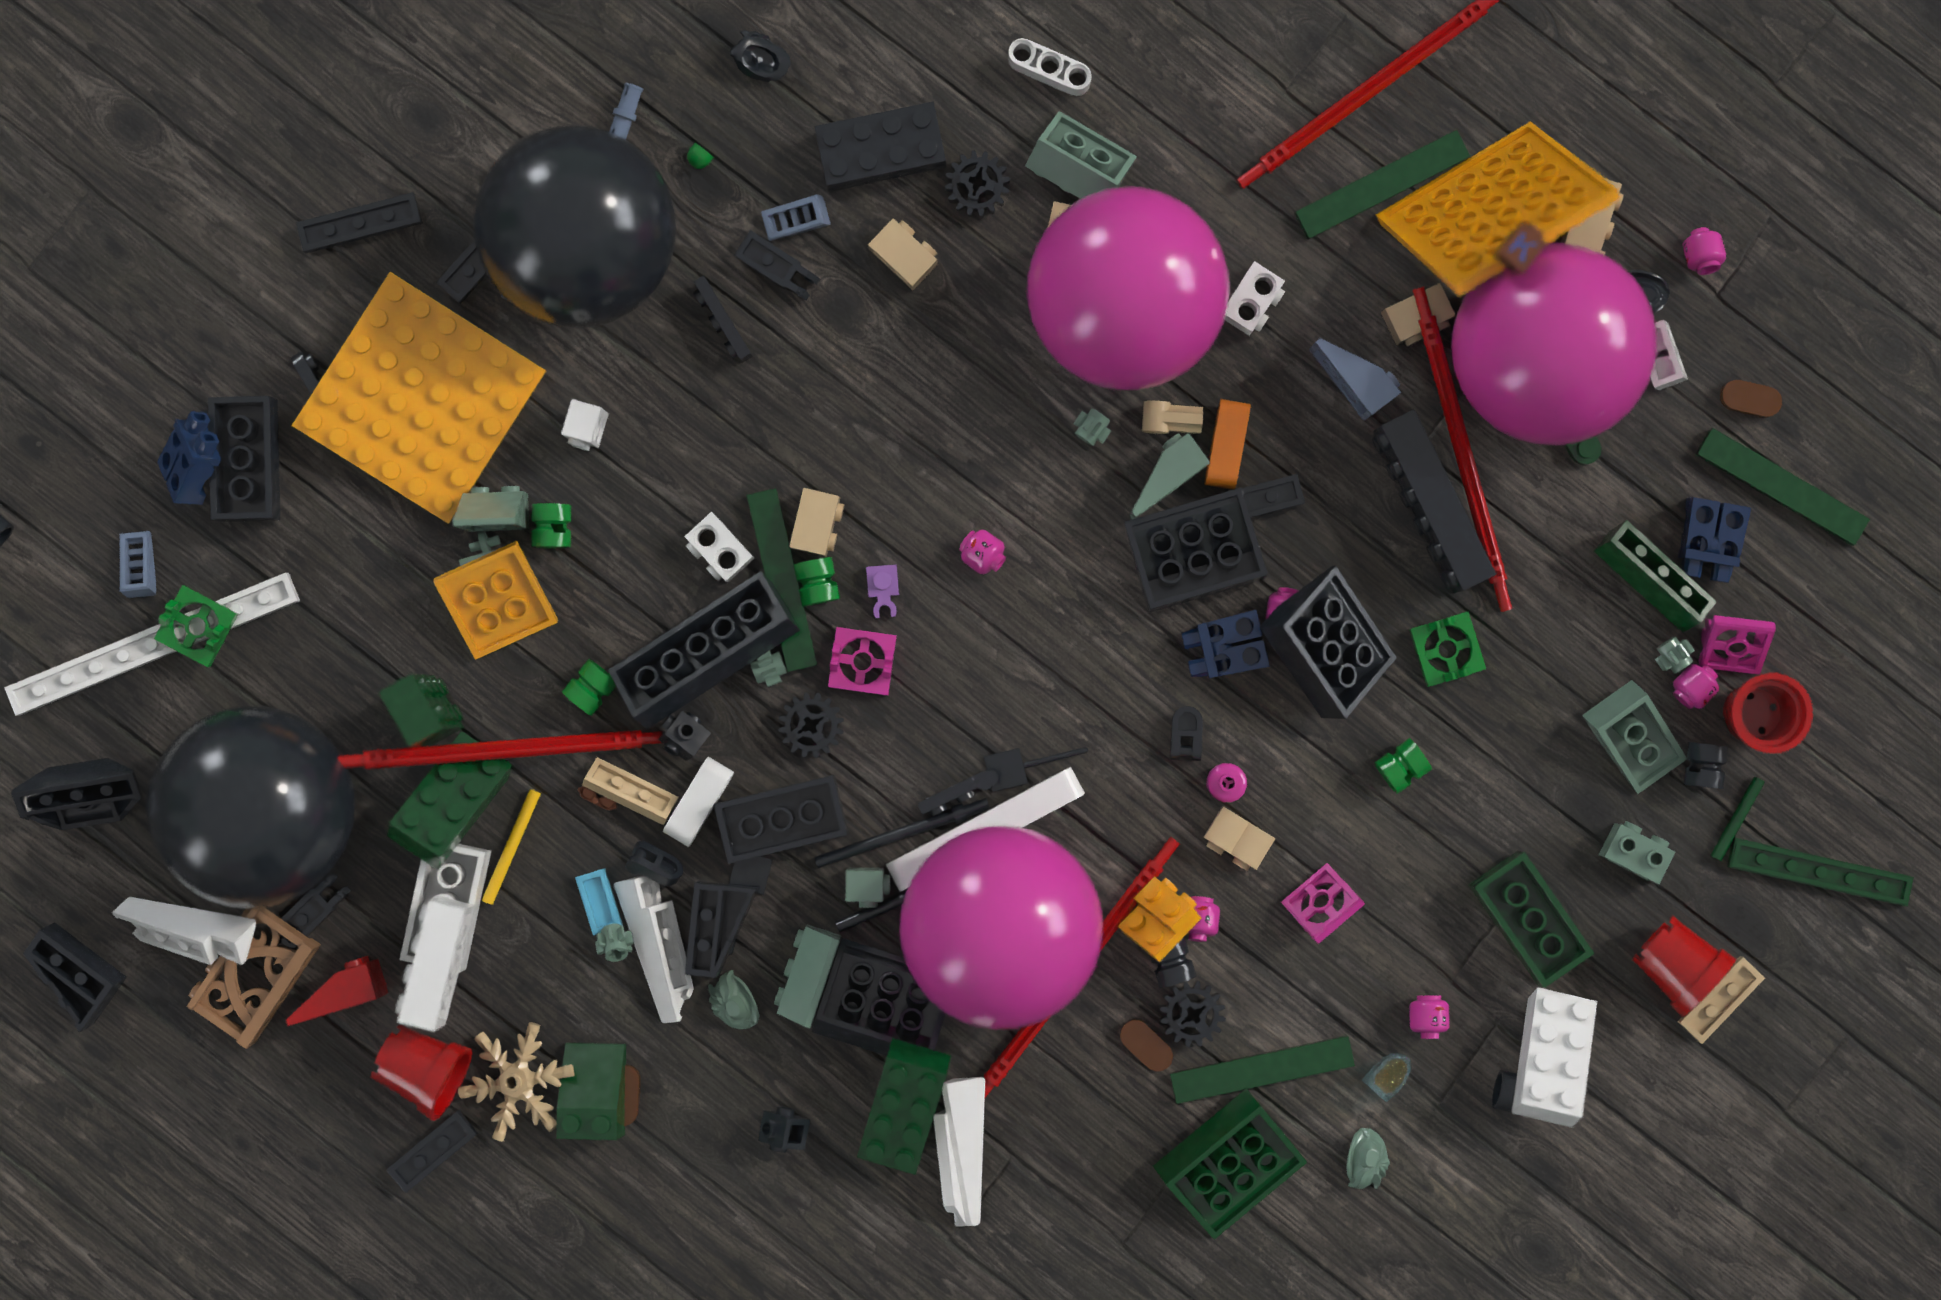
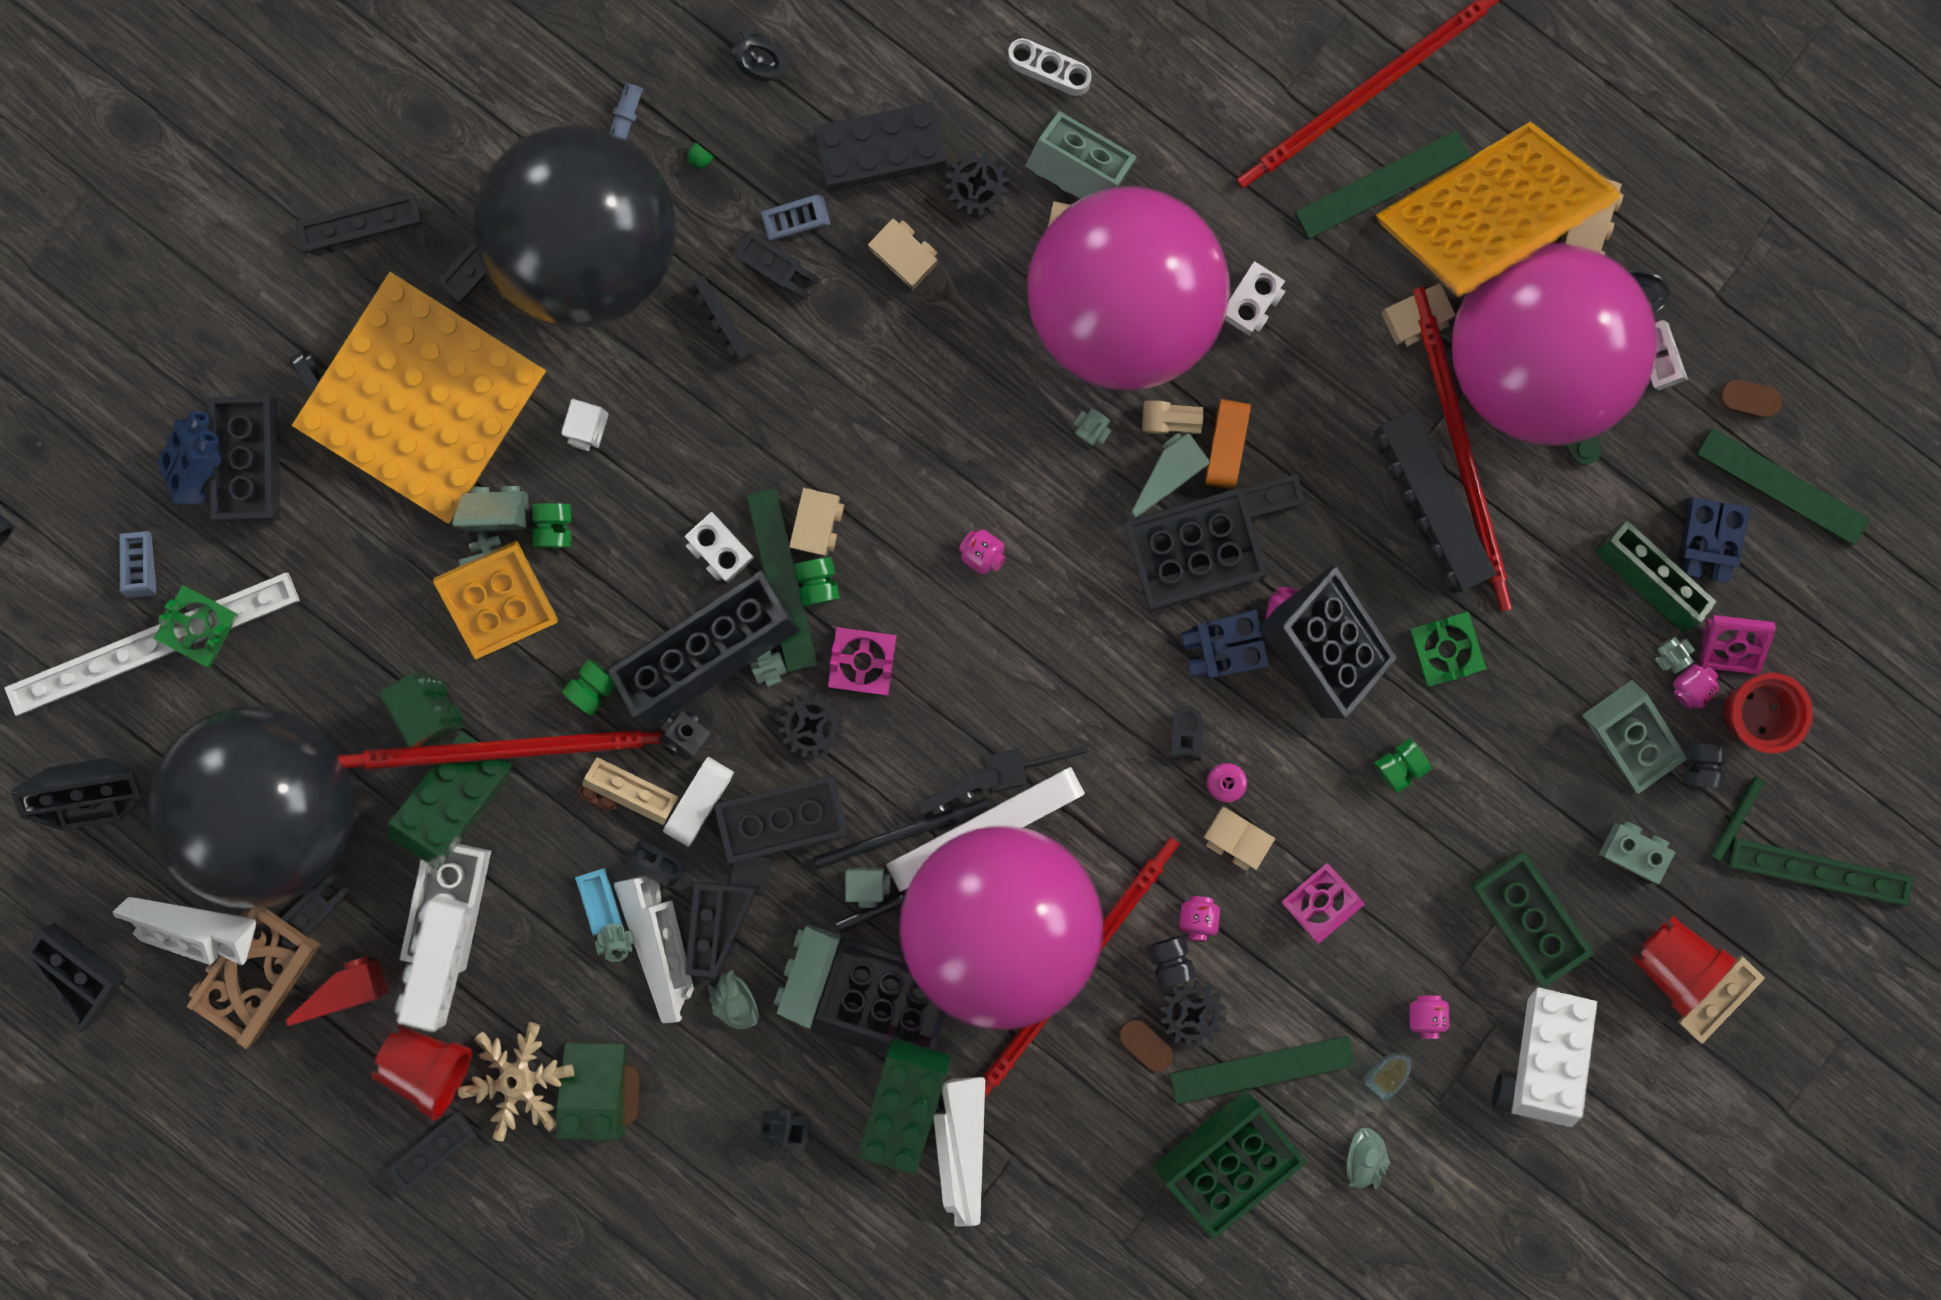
yellow bar [482,789,541,905] -> none
medium lavender plate [866,565,899,618] -> none
light orange plate [1118,876,1201,962] -> none
sand blue slope [1309,338,1401,421] -> none
copper brick [1492,223,1547,275] -> none
dark pink head [1683,227,1726,275] -> none

